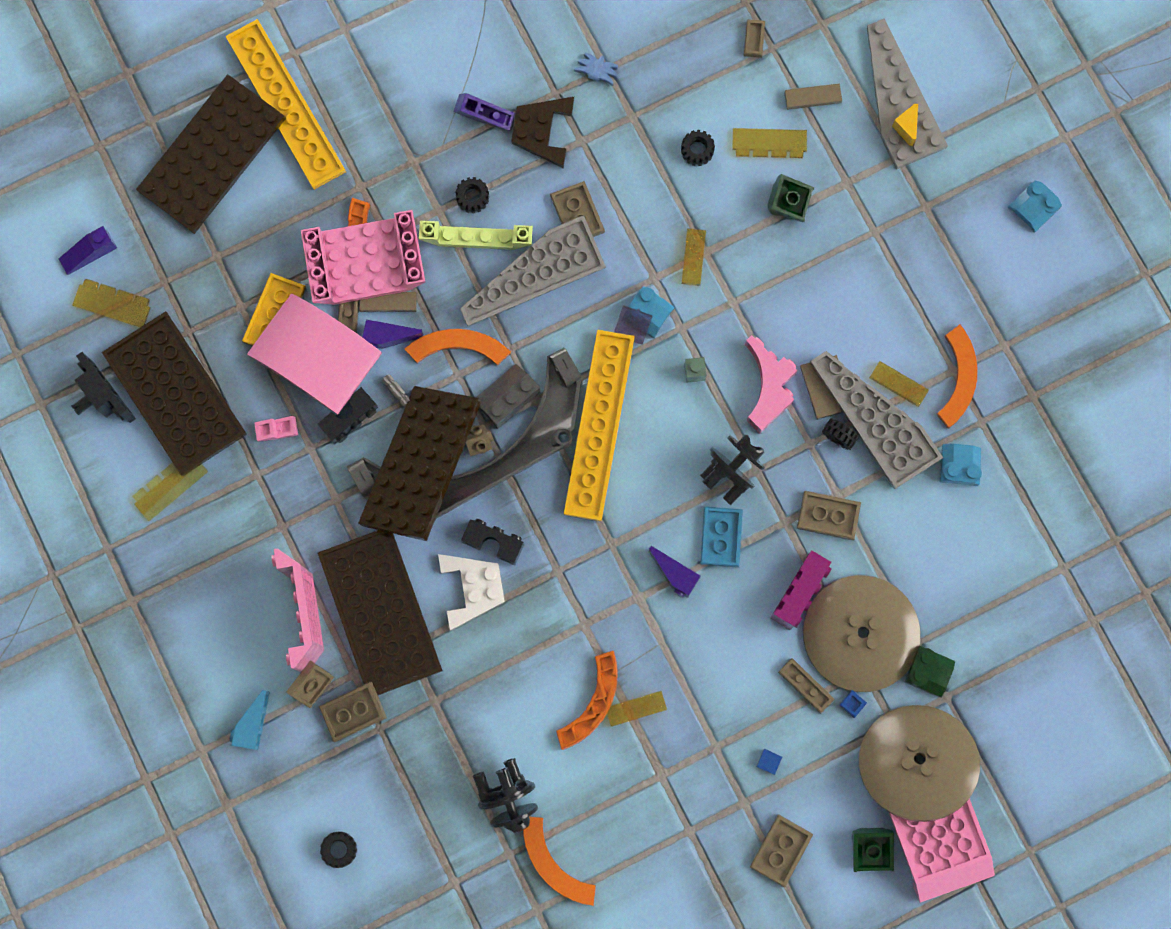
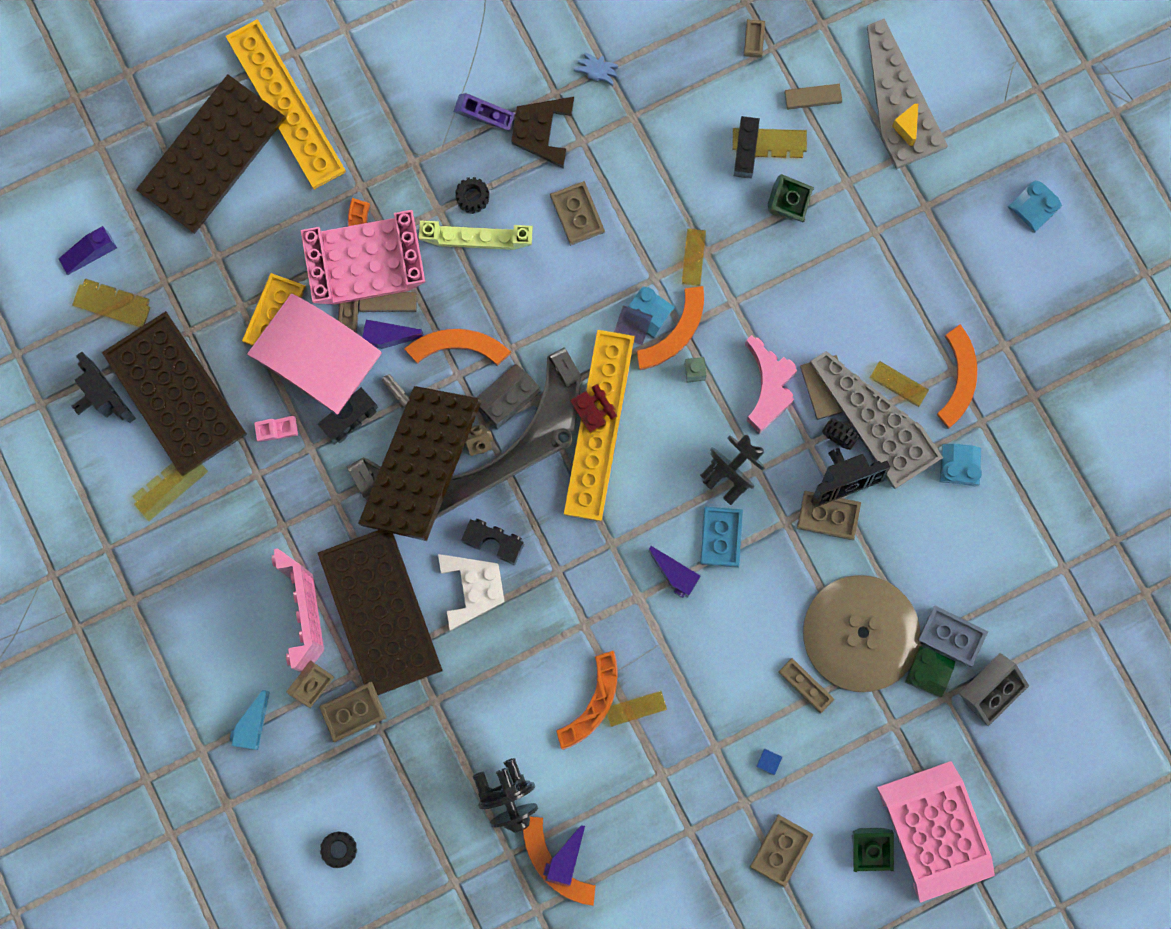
light grey wing [460,215,606,326] -> none
black tyre [681,130,715,166] -> none
magenta wedge [770,550,832,630] -> none
blue tile [839,690,867,718] -> none
dark tan dish [859,705,980,822] -> none
none -> dark purple slope [543,825,585,887]
none -> dark red plate [570,384,618,434]
none -> orange tile [637,286,704,370]
none -> black arch [733,116,760,178]
none -> black brick [811,448,890,508]
none -> sand blue plate [918,606,988,667]
none -> dark grey slope [959,653,1029,726]

